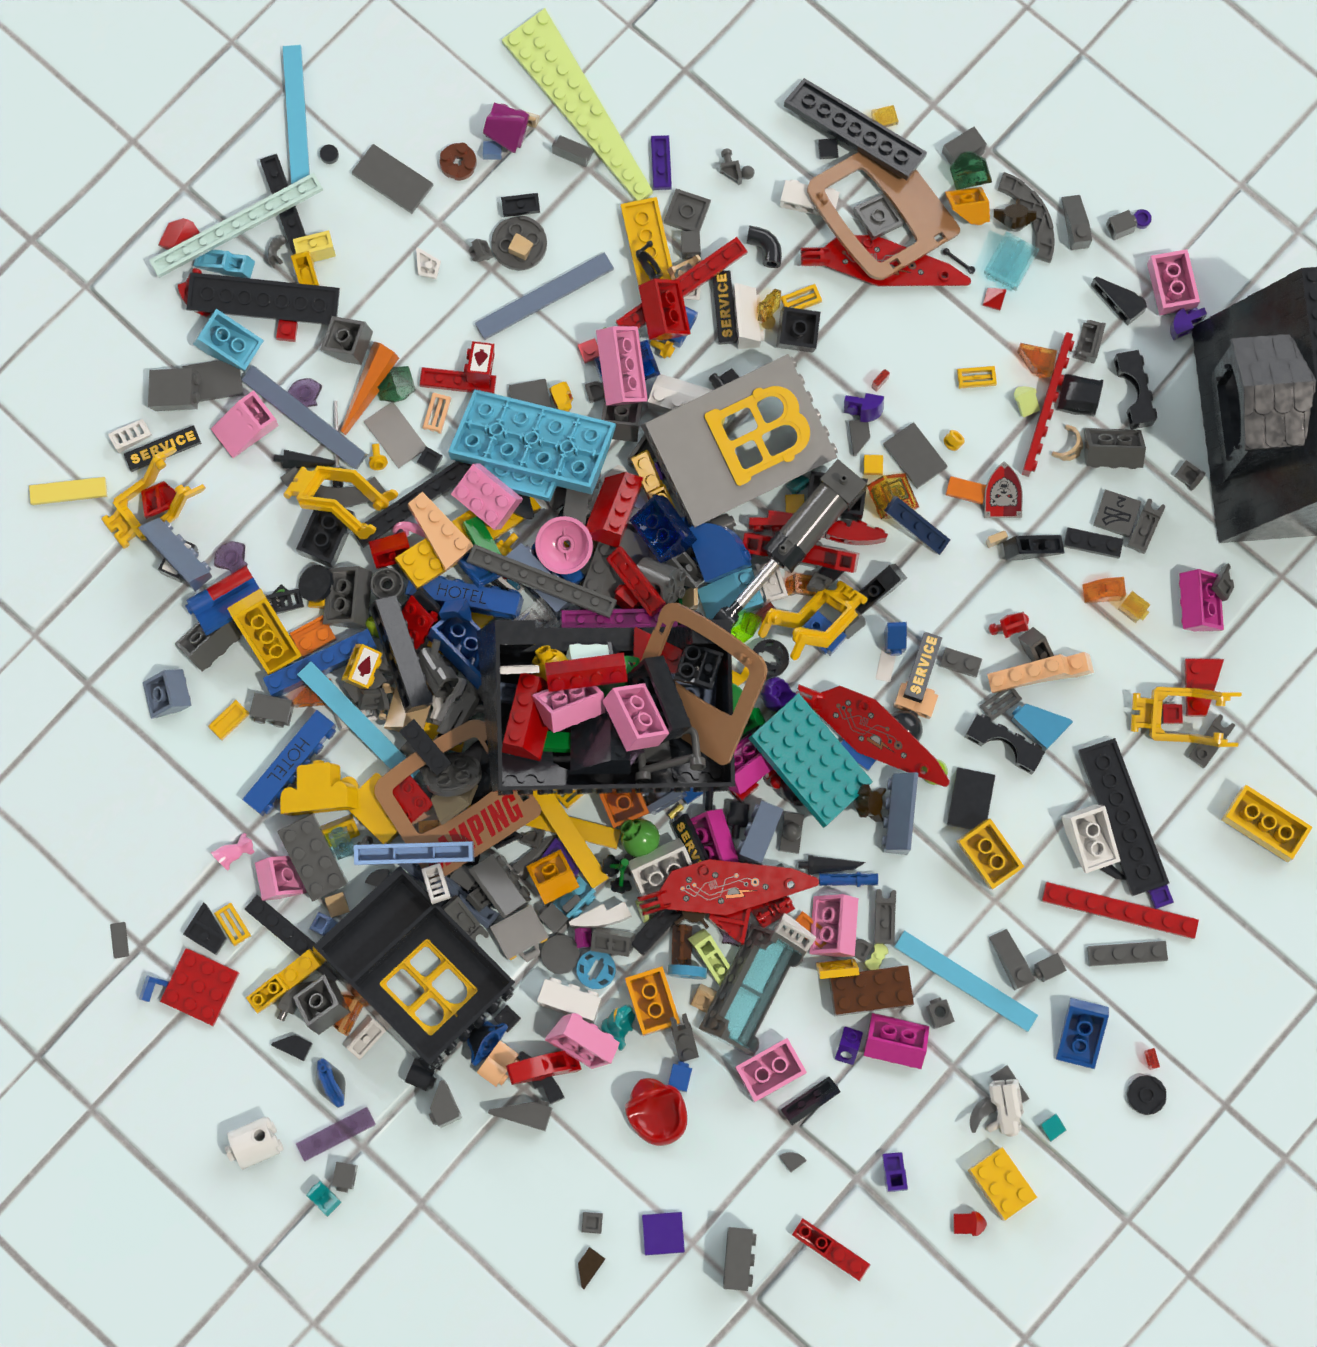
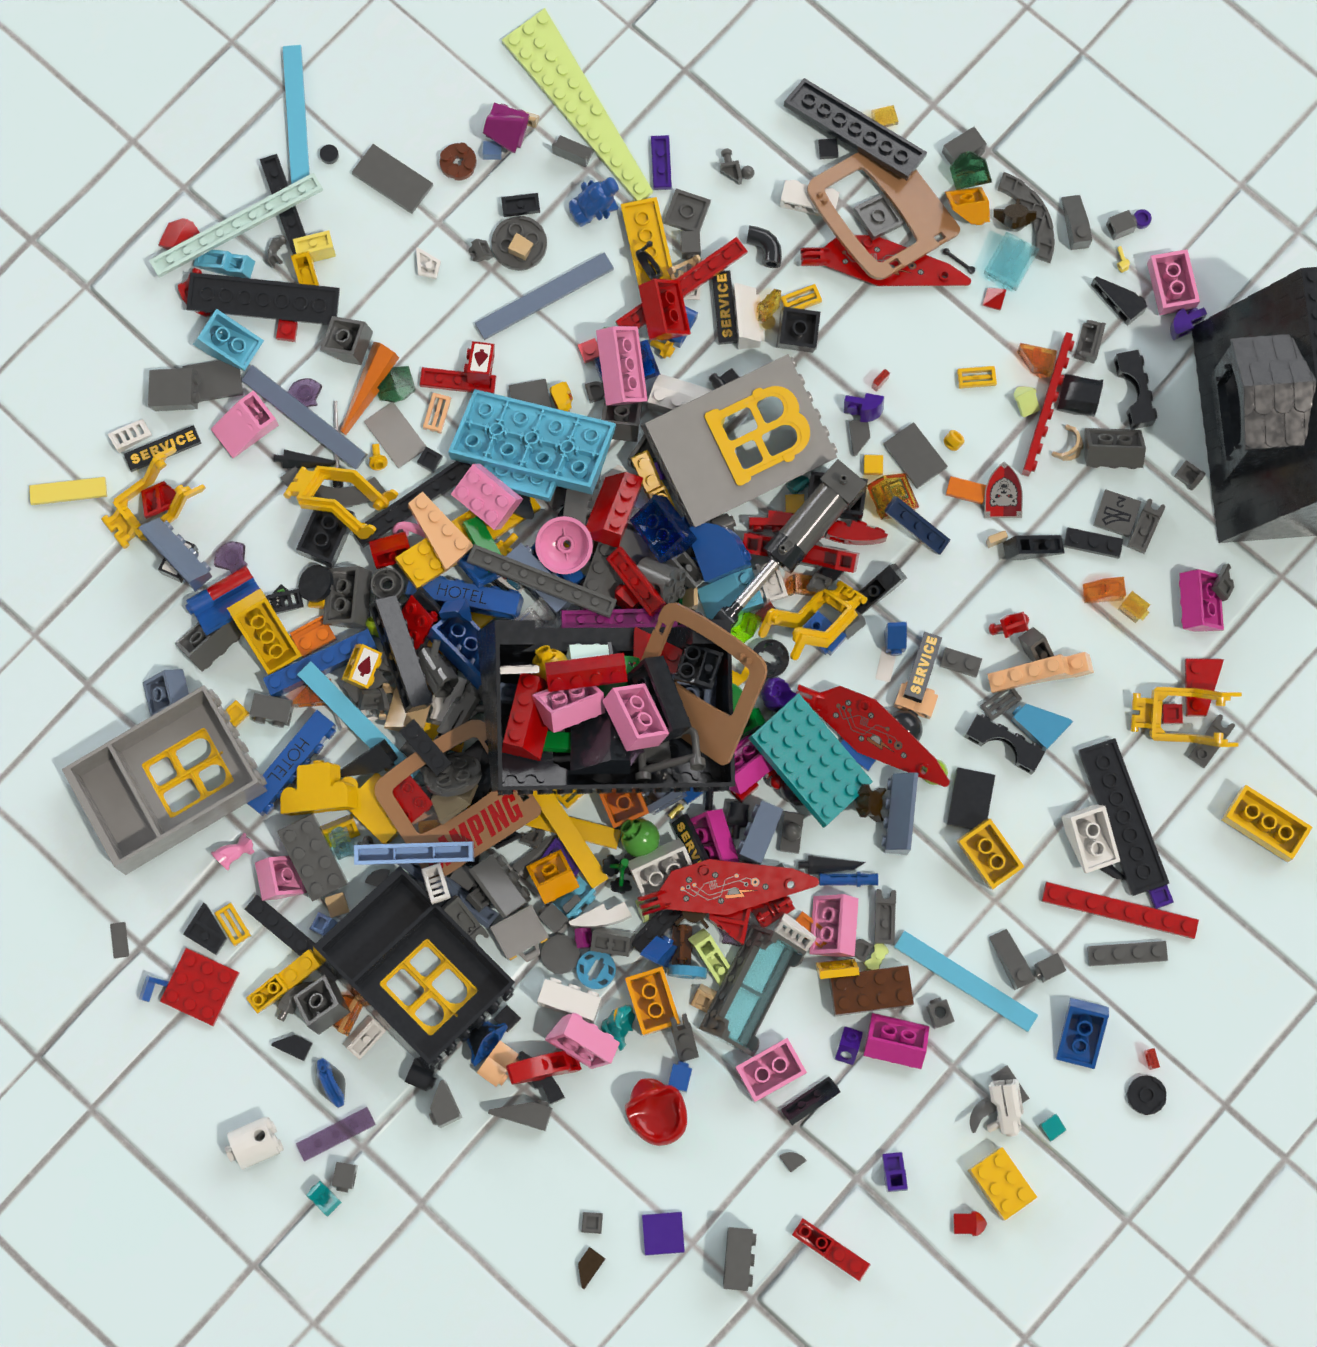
none -> light grey panel [62,685,267,875]
none -> black slope [340,739,398,777]
none -> blue piece [569,177,619,227]
none -> blue slope [640,935,678,968]
none -> light yellow hand [1117,246,1130,273]

